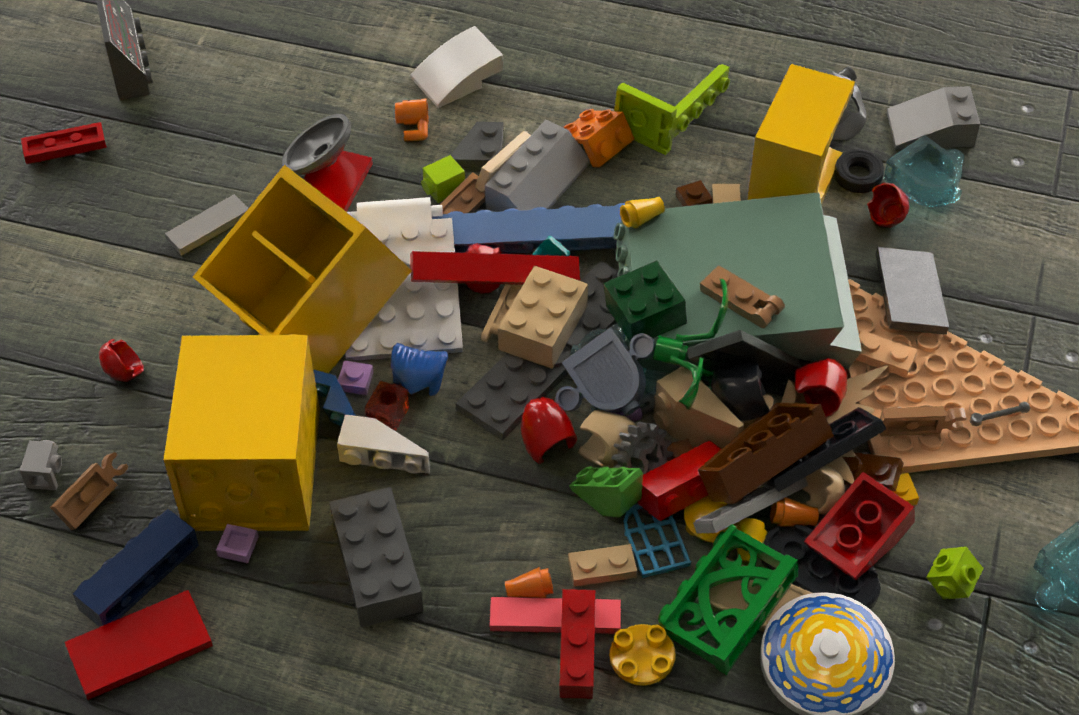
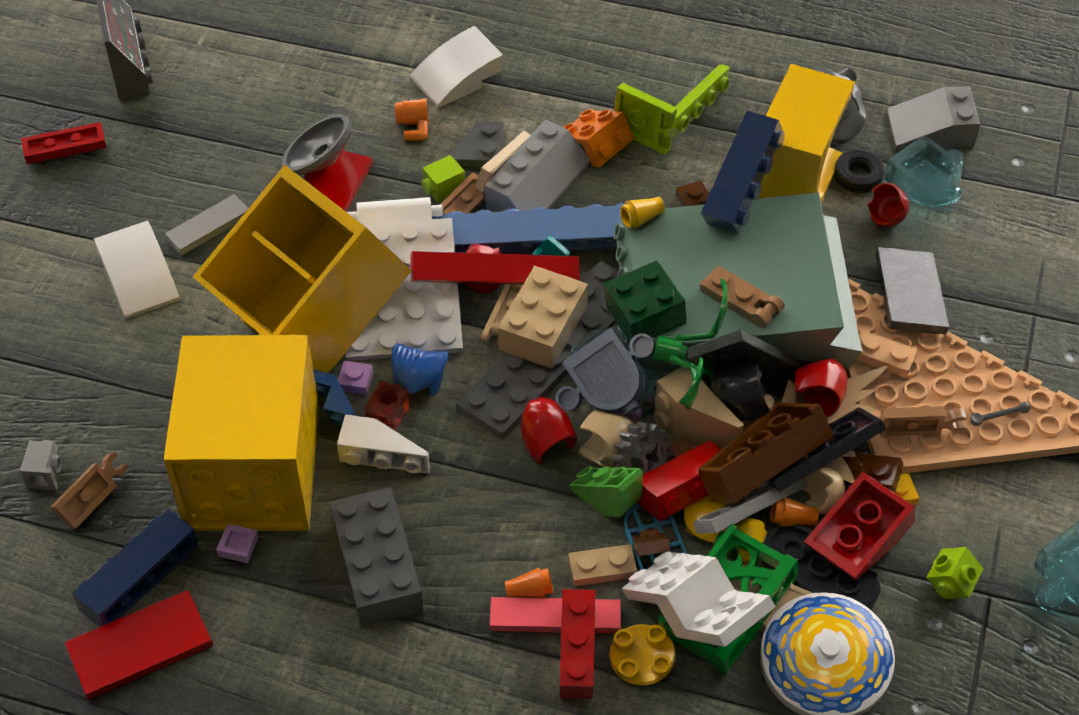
red hair [99,339,144,382] -> none
none -> white slope [94,221,180,319]
none -> white bracket [621,551,776,647]
none -> reddish brown plate [632,529,670,556]
none -> dark blue brick [701,110,785,234]

